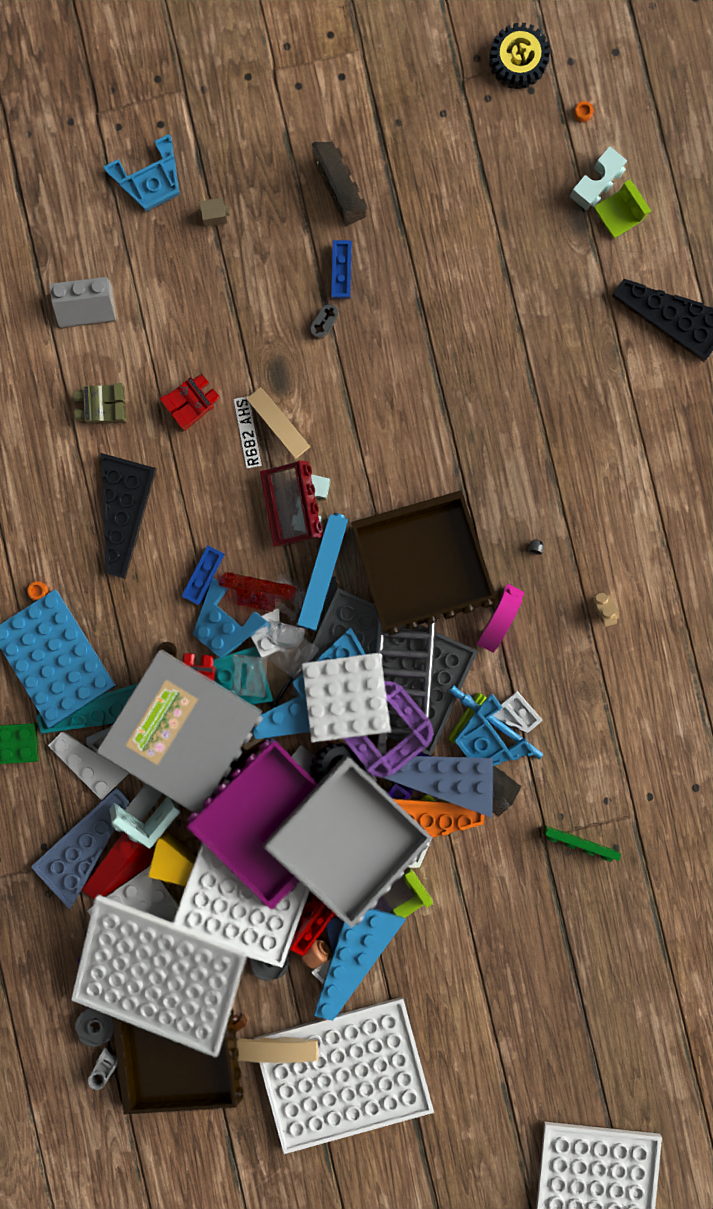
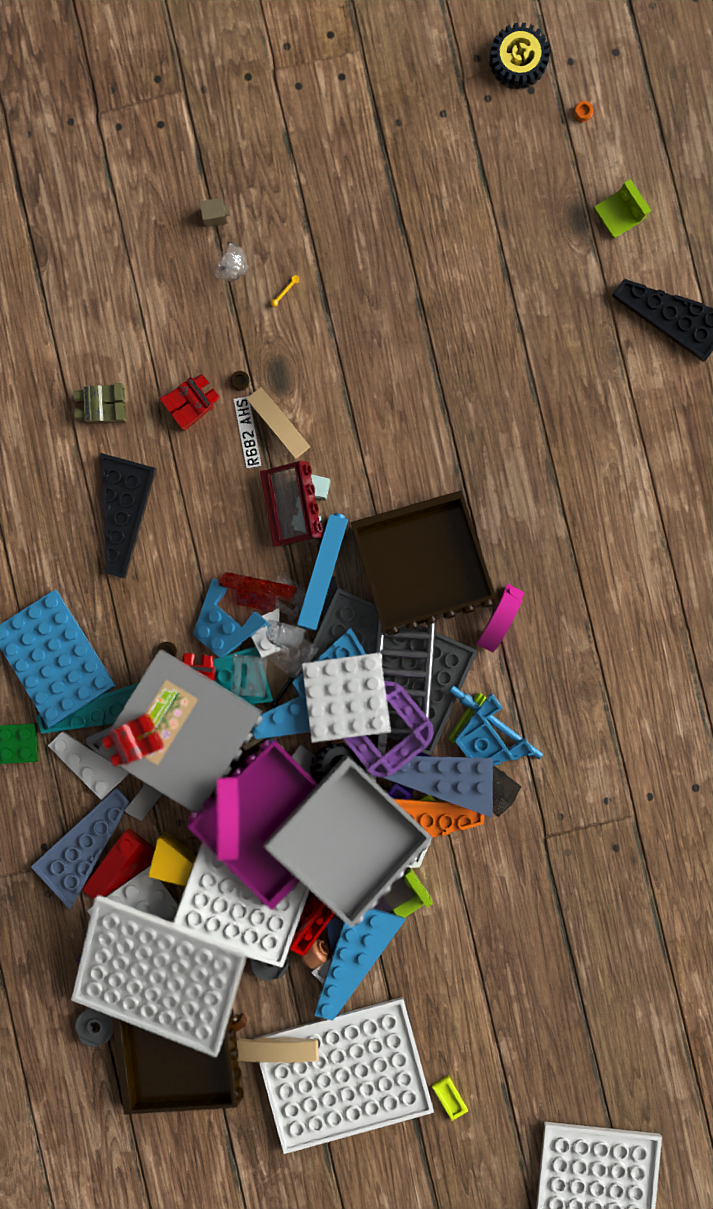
orange tile [27,581,48,600] -> none
light grey slope [50,277,116,328] -> none
light grey piece [88,1047,118,1090] -> none
dark azure wing [103,134,180,211] -> none
light aqua bracket [109,796,180,849] -> none
blue plate [182,545,225,605] -> none
clear smoke slope [311,142,368,227] -> none
dark grey beam [311,304,338,339] -> none
blue plate [331,240,352,299] -> none
white wing [493,691,543,733] -> none
dark grey hinge [528,539,544,555] -> none
green plate [543,825,621,862] -> none
light aqua arch [570,146,627,211] -> none
tan piece [592,593,619,627] -> none
none -> red hips [102,712,165,766]
none -> clear cylinder [215,241,249,282]
none -> dark pink slope [217,778,239,860]
none -> dark brown tile [231,371,250,391]
none -> yellow hinge [270,275,299,307]
none -> neon yellow tile [432,1075,468,1121]

